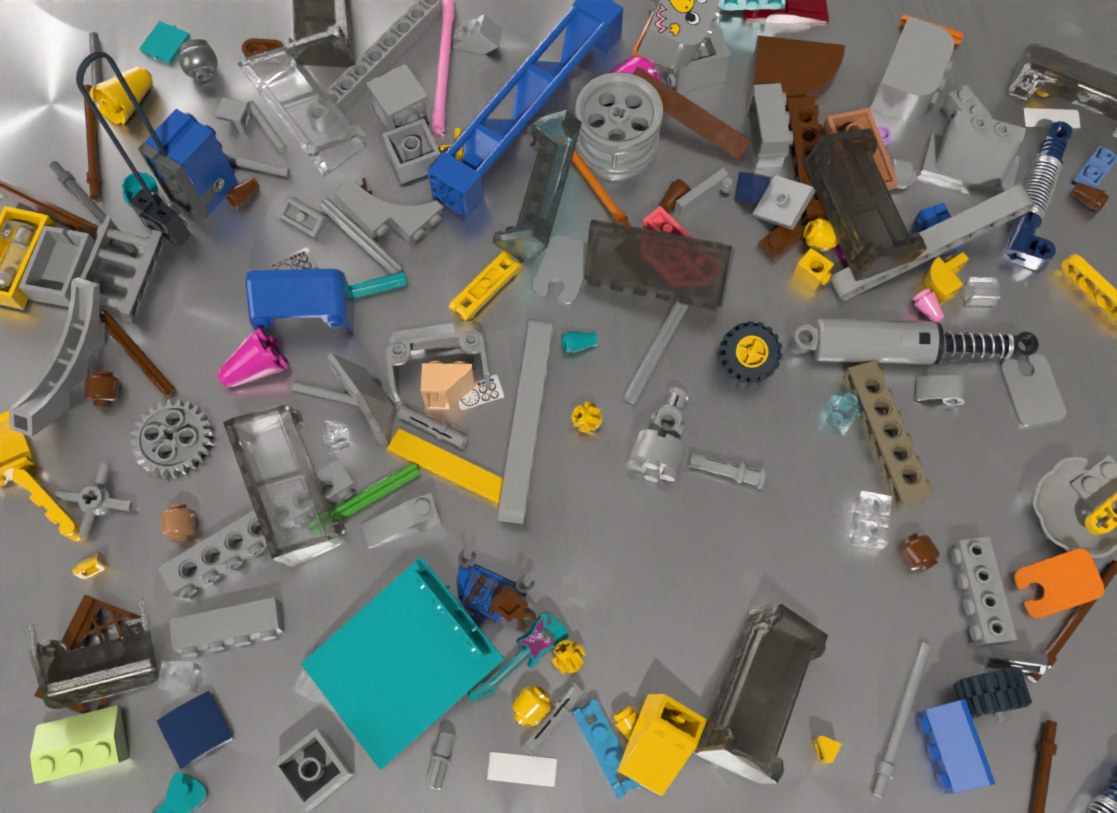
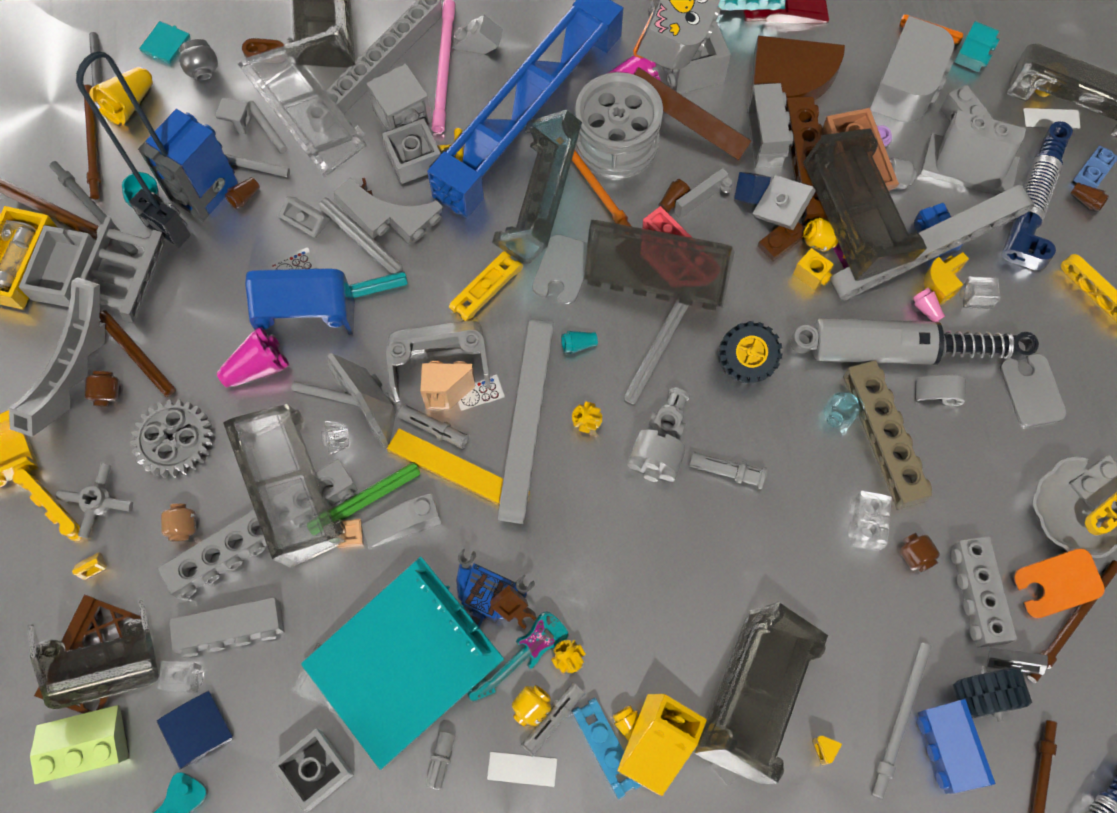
none -> light nougat tile [335,519,364,548]
none -> teal brick [954,21,1000,72]

